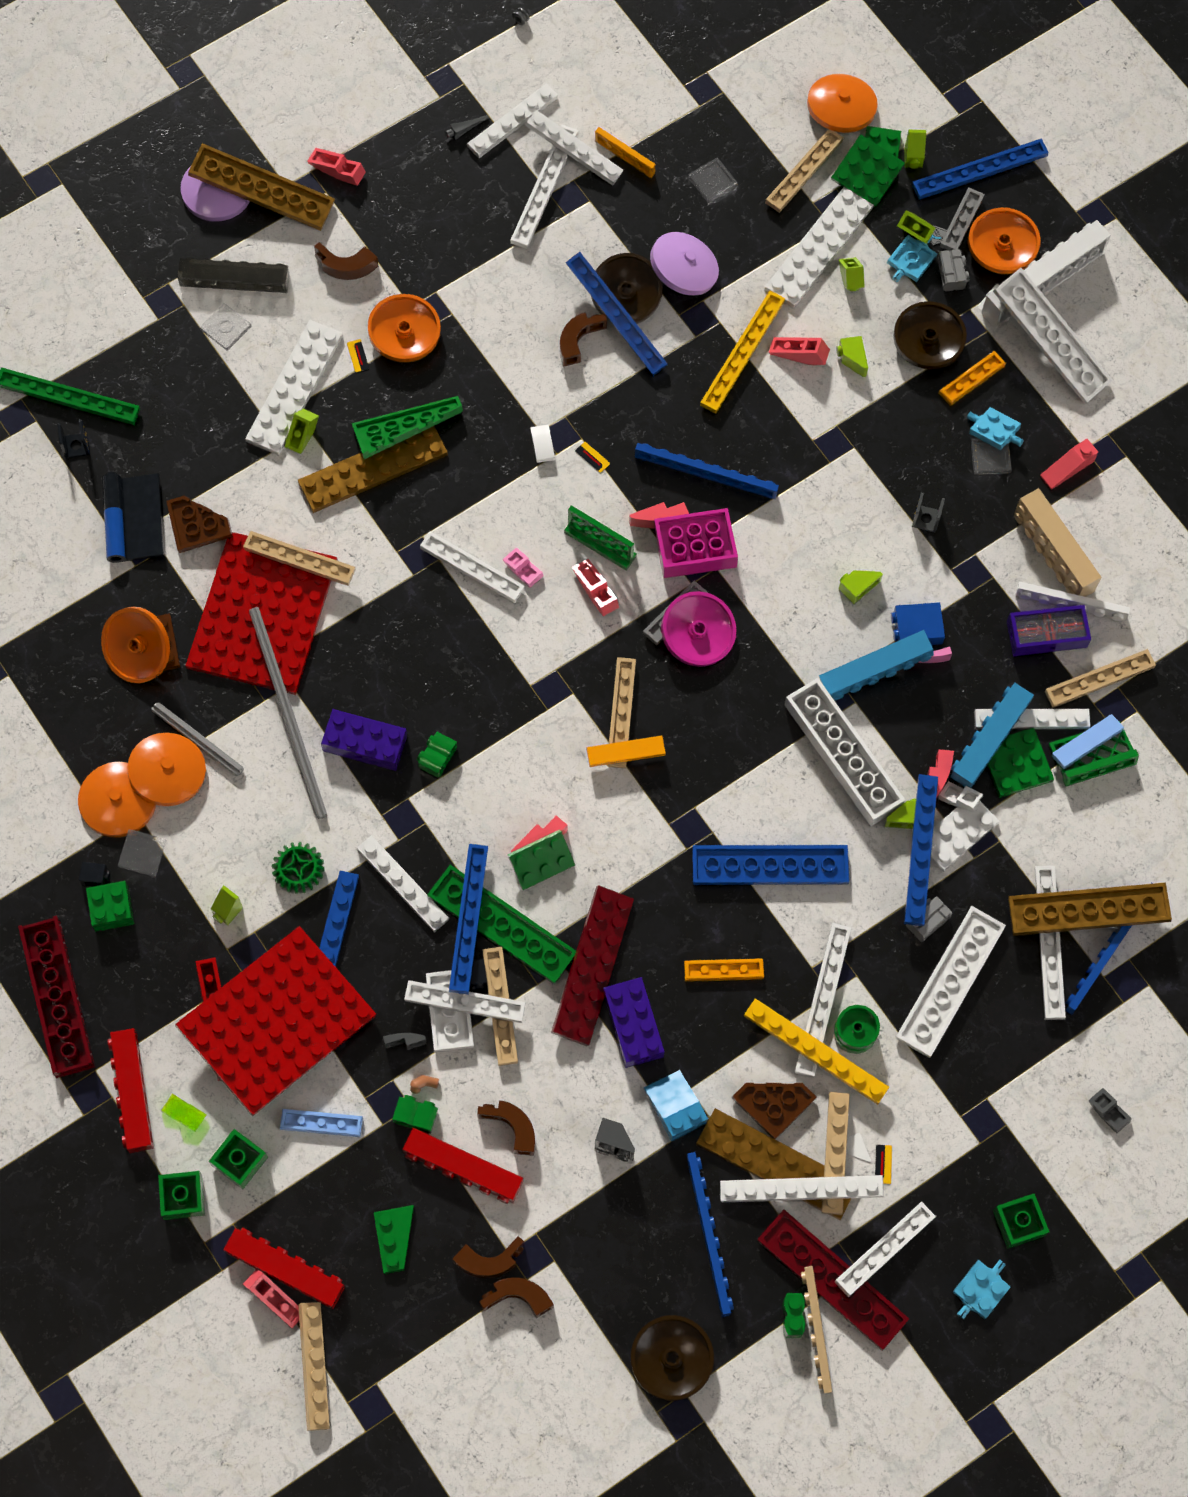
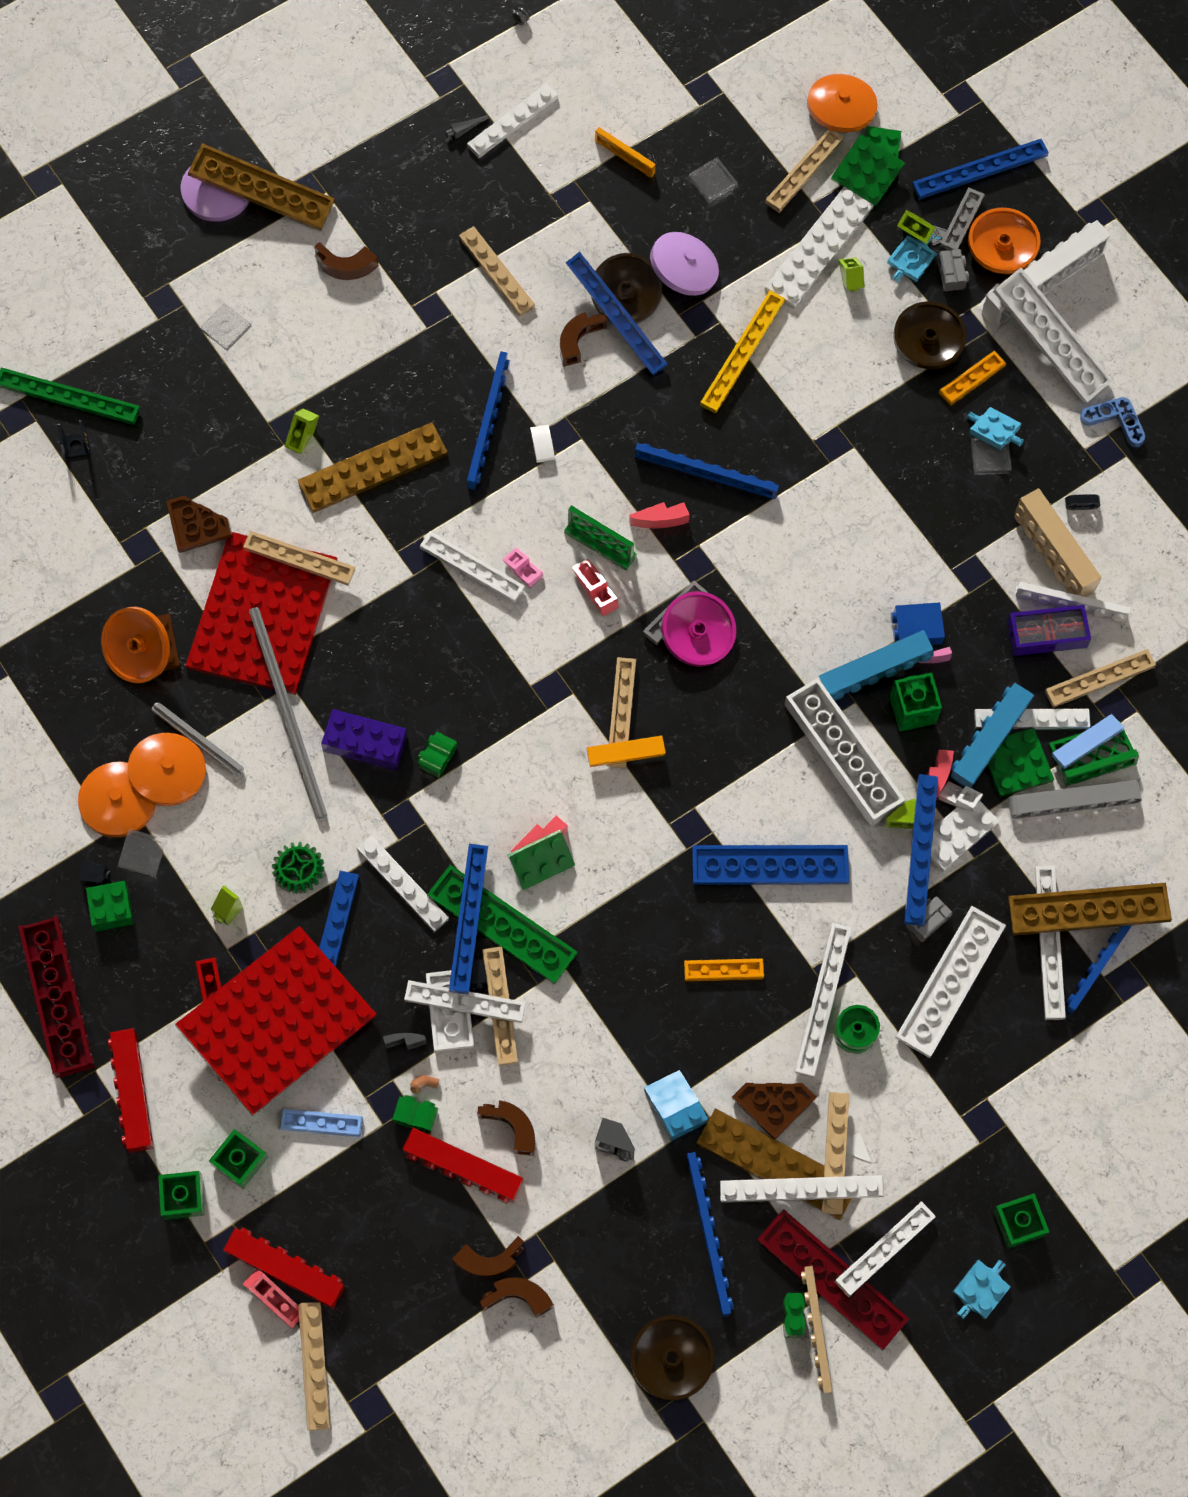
black door [102,472,164,563] -> none
clear neon green slope [161,1093,207,1132] -> none
clear smoke brick [177,258,290,293] -> none
white plate [245,320,343,455] -> none
coral slope [307,148,366,186] -> none
sticker [347,339,369,372] -> none
green wing [352,396,463,459] -> none
orange dish [368,294,441,362] -> none
green wing [374,1205,414,1274] -> none
white plate [510,125,578,249] -> none
white plate [525,110,623,186] -> none
dark red plate [551,885,634,1046] -> none
sticker [575,442,610,473] -> none
dark purple brick [603,977,665,1068] -> none
dark pink slope [654,508,738,578] -> none
yellow plate [744,998,889,1105] -> none
coral slope [769,337,830,365] -> none
lime slope [836,336,868,377] -> none
lime slope [839,570,883,604] -> none
sticker [875,1145,892,1184] -> none
lime slope [904,129,926,168] -> none
dark grey piece [912,493,945,533] -> none
coral slope [1040,439,1098,490] -> none
dark grey slope [1089,1088,1132,1133] -> none
none -> tan plate [459,226,535,316]
none -> blue plate [467,351,510,490]
none -> green brick [889,673,942,732]
none -> light grey beam [1008,780,1142,819]
none -> black beam [1065,494,1101,510]
none -> medium blue beam [1080,397,1145,447]

